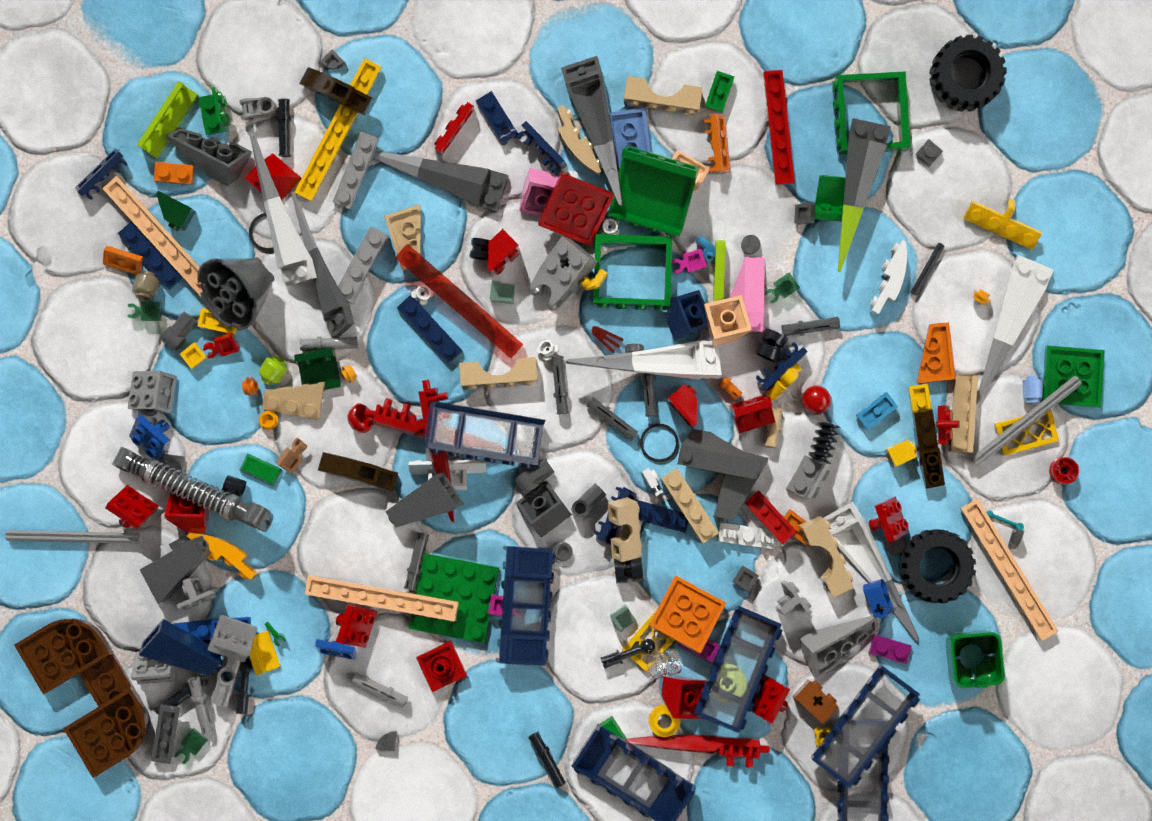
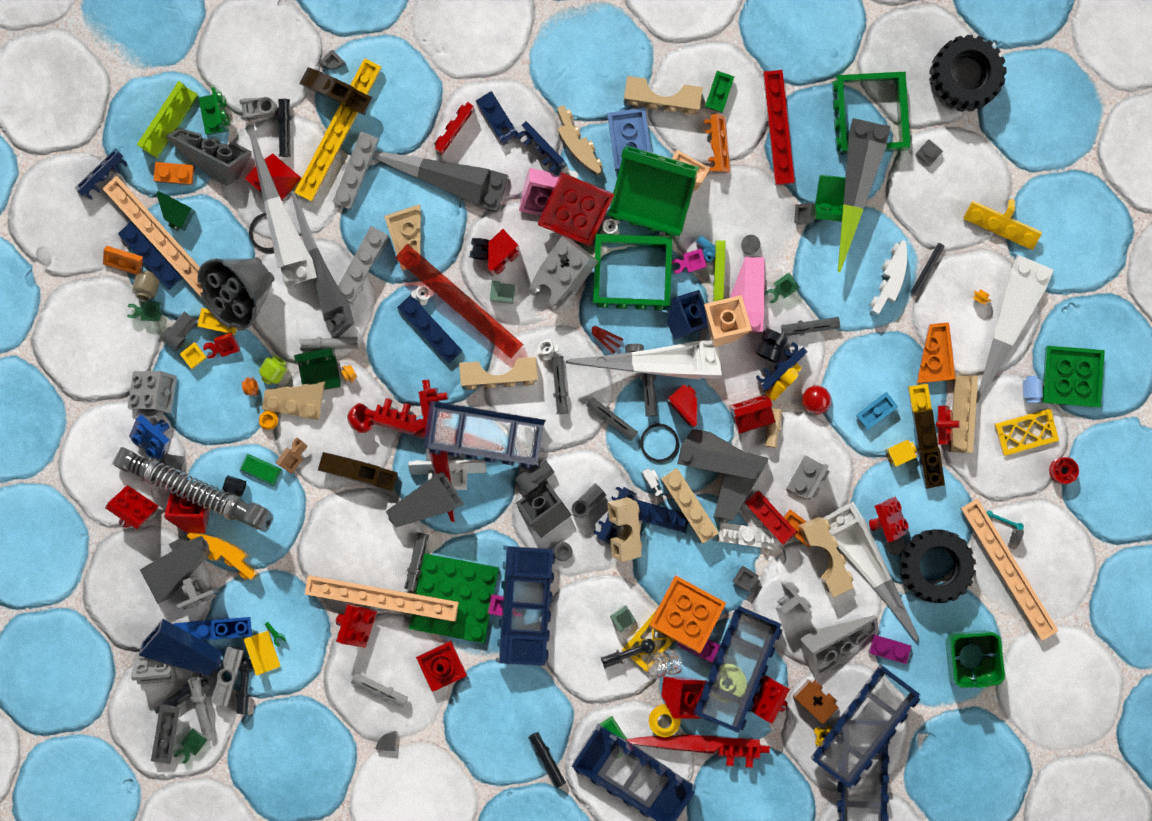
light grey axle [5,530,140,544] -> none
reddish brown plate [14,618,149,778] -> none
light grey bracket [208,615,257,662] -> none
blue plate [315,639,357,660] -> none
dark grey plate [561,56,622,207] -> none
yellow arm [580,269,608,291] -> none
black wheel [614,557,643,584] -> none
orange pin [718,377,743,401] -> none
black piece [808,422,841,464] -> none
blue piece [863,579,893,618] -> none
light grey axle [971,376,1082,466] -> none

